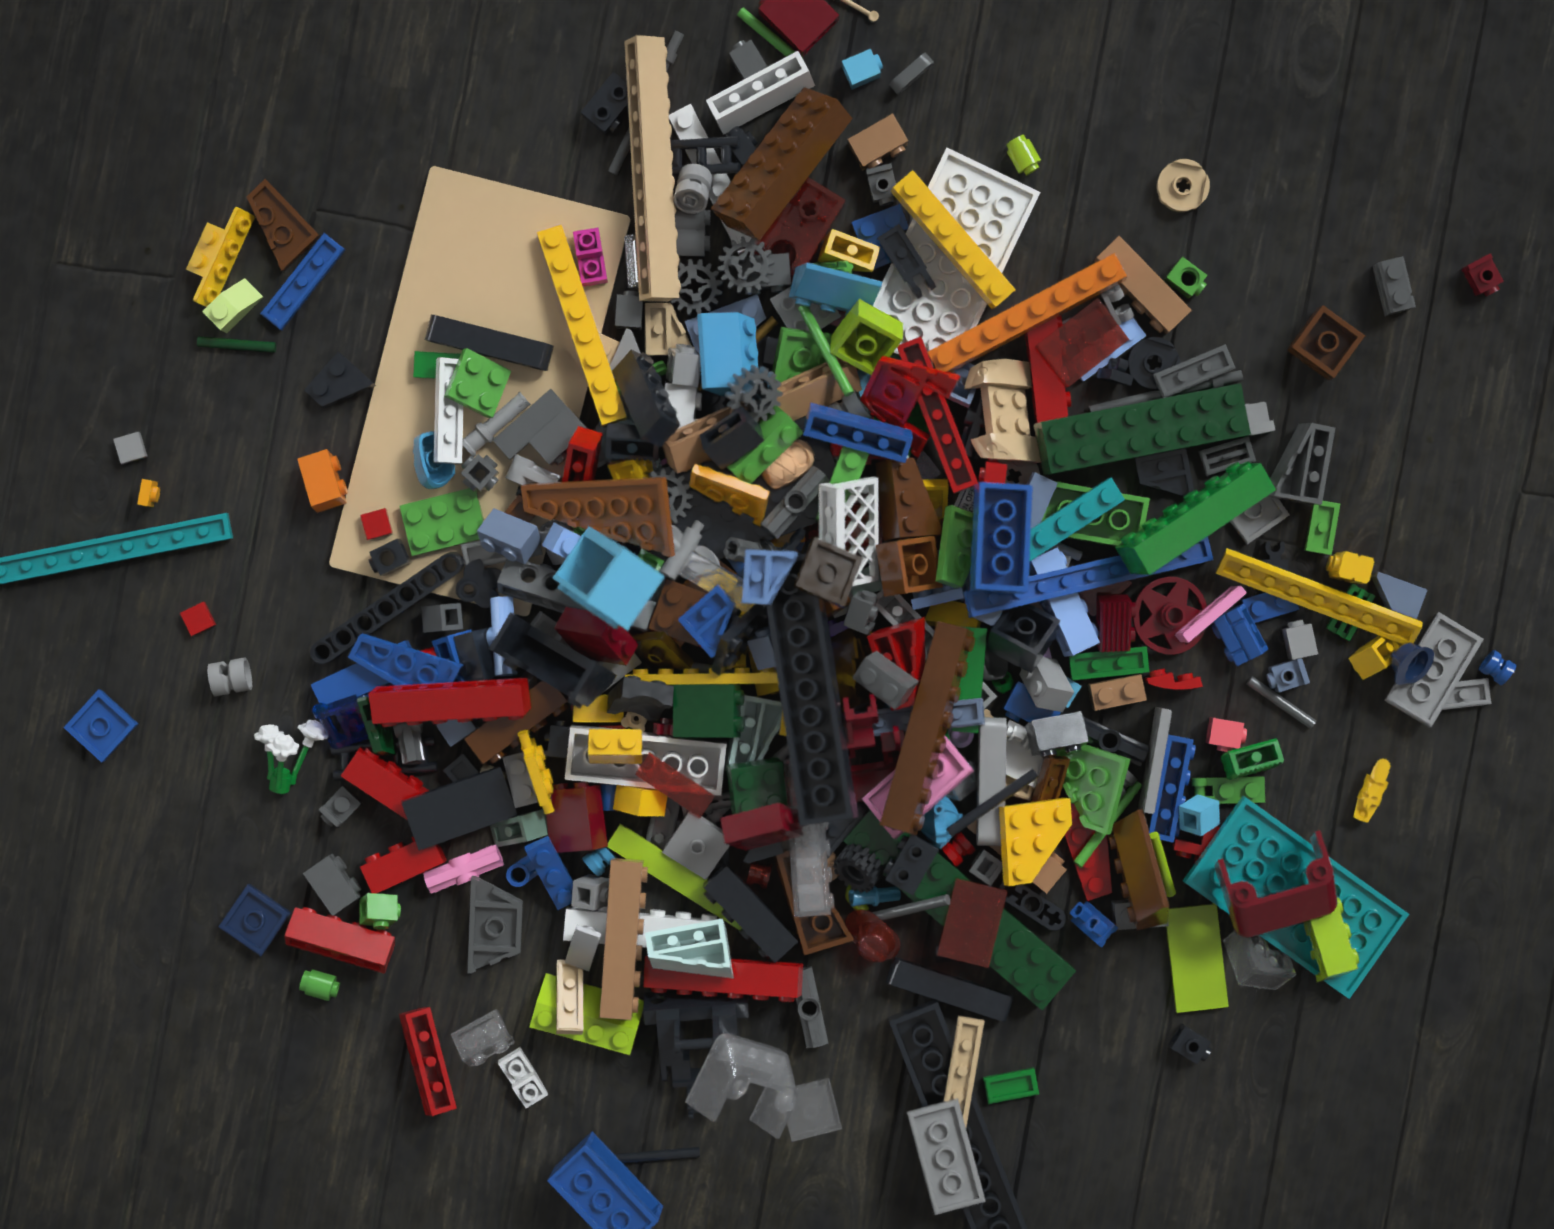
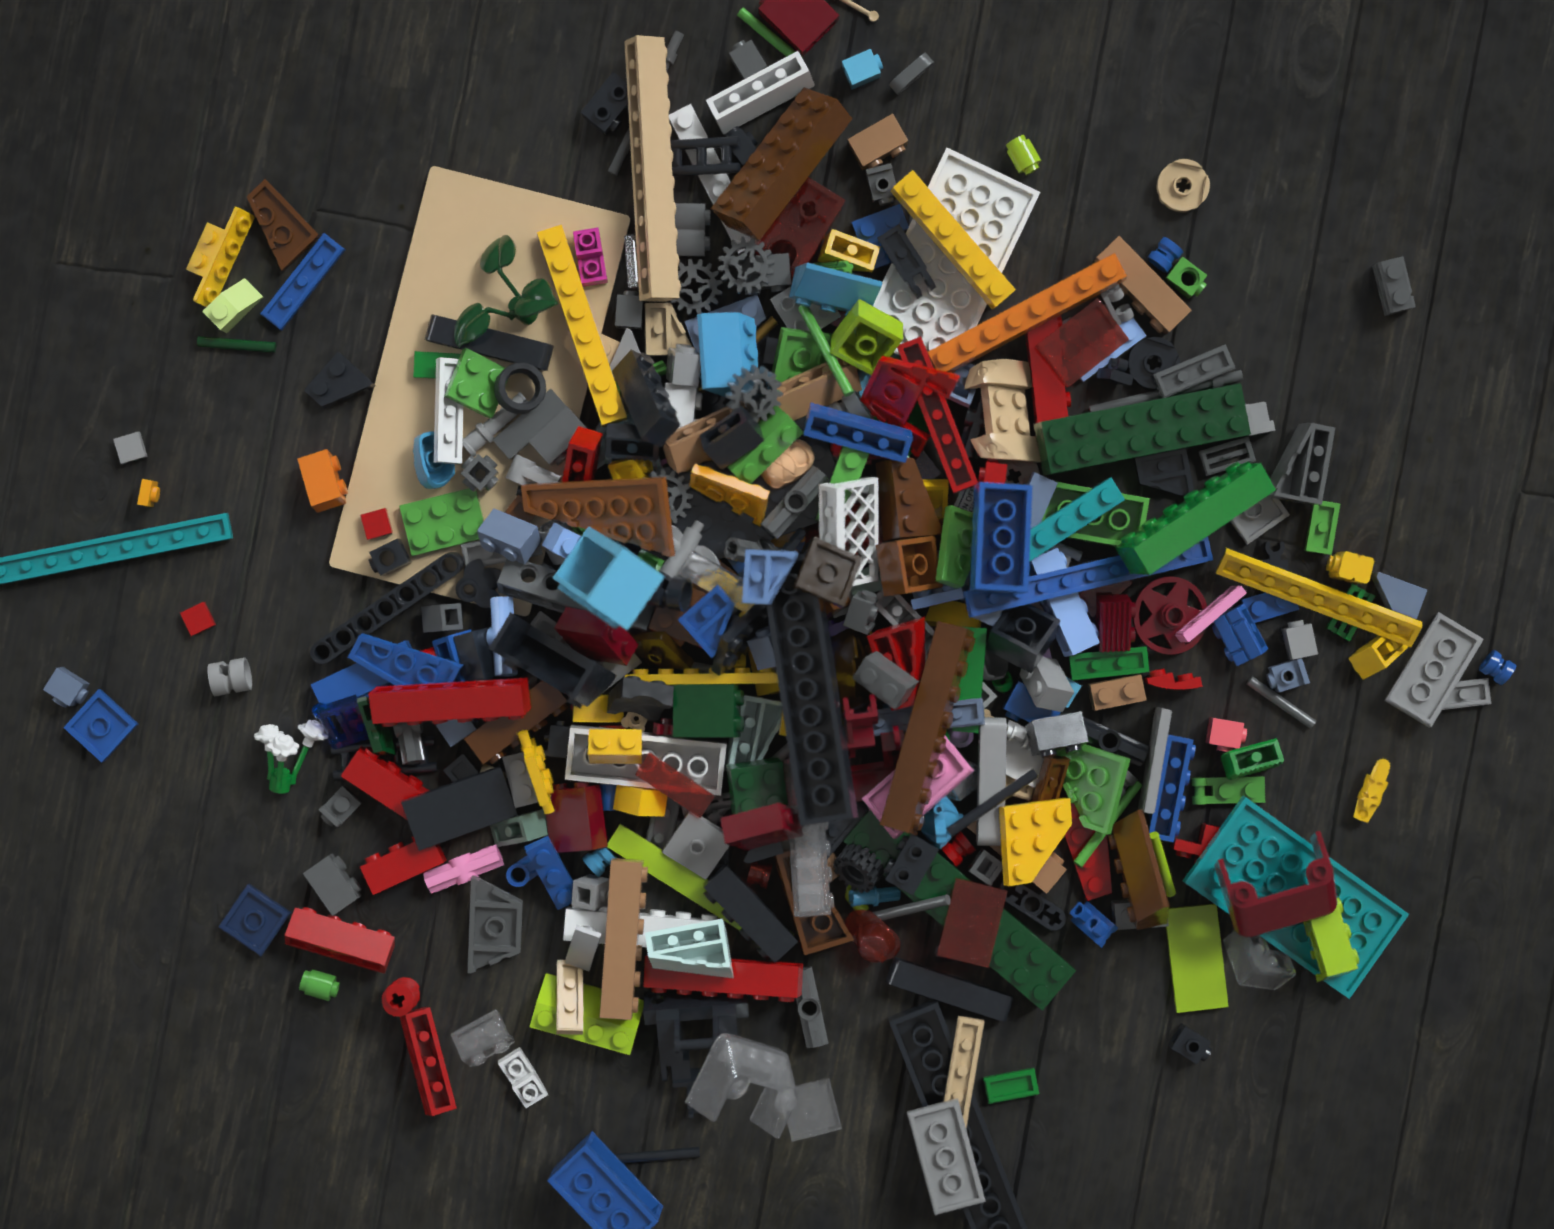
brick [359,893,401,930] -> none
light grey wheel [674,164,712,214] -> none
medium azure brick [1179,794,1220,836] -> none
reddish brown brick [1287,305,1365,381] -> none
dark blue piece [1391,643,1434,685] -> none
dark red brick [1462,253,1504,296] -> none
none -> sand blue brick [43,667,90,707]
none -> red piece [382,977,420,1017]
none -> dark green plant [454,235,558,348]
none -> black tyre [494,362,546,414]
none -> black wheel [646,574,693,612]
none -> blue wheel [1147,237,1183,273]

